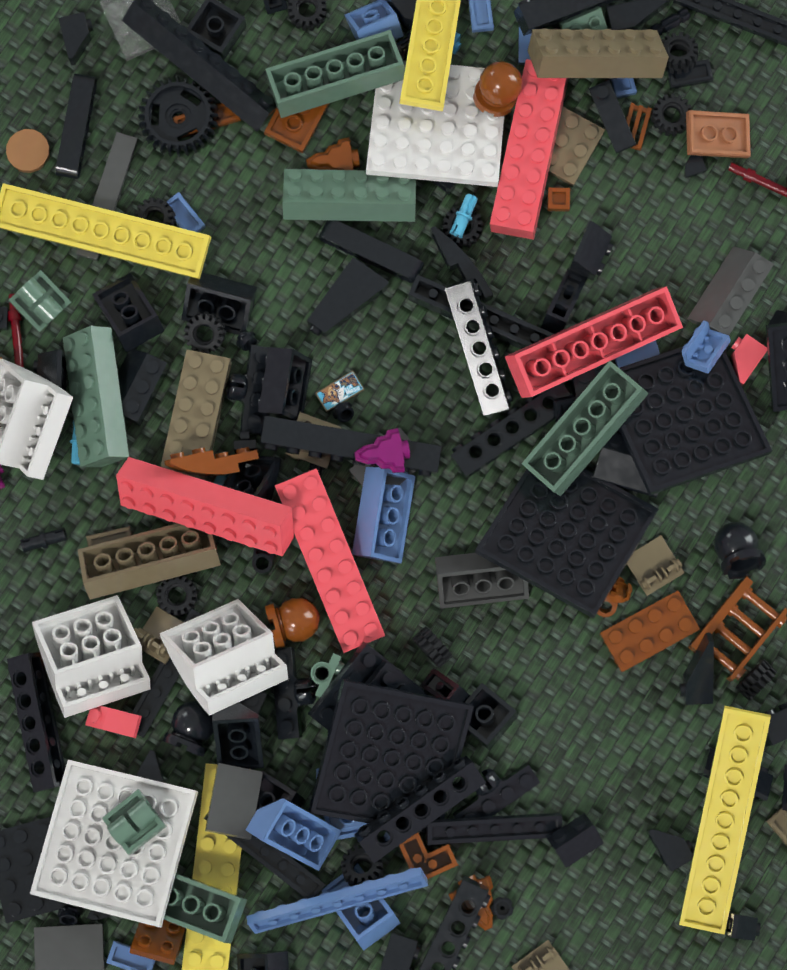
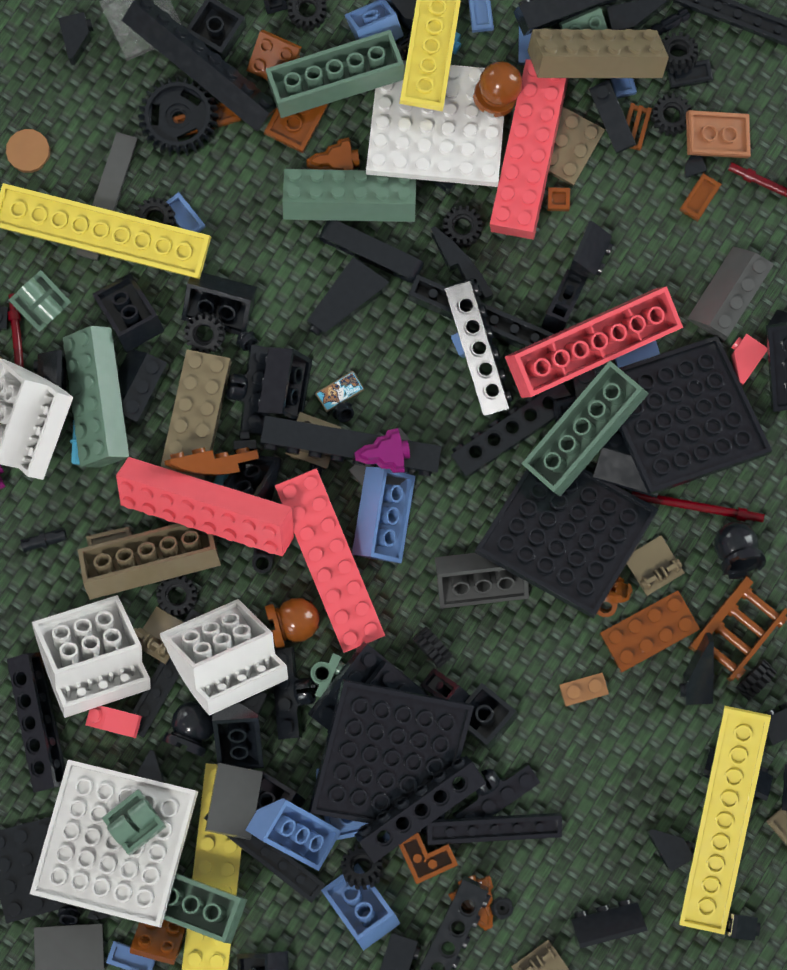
black beam [56,73,97,179] -> none
medium blue plate [247,867,428,934] -> none
medium azure axle [449,194,478,238] -> none
black brick [547,813,604,868] -> none
medium blue bracket [682,321,731,374] -> none
none -> dark orange plate [246,29,302,80]
none -> medium blue tile [451,333,465,358]
none -> medium nougat plate [559,672,609,707]
none -> black slope [570,898,648,948]
none -> dark red bar [632,491,765,523]
none -> dark orange tile [679,173,722,222]

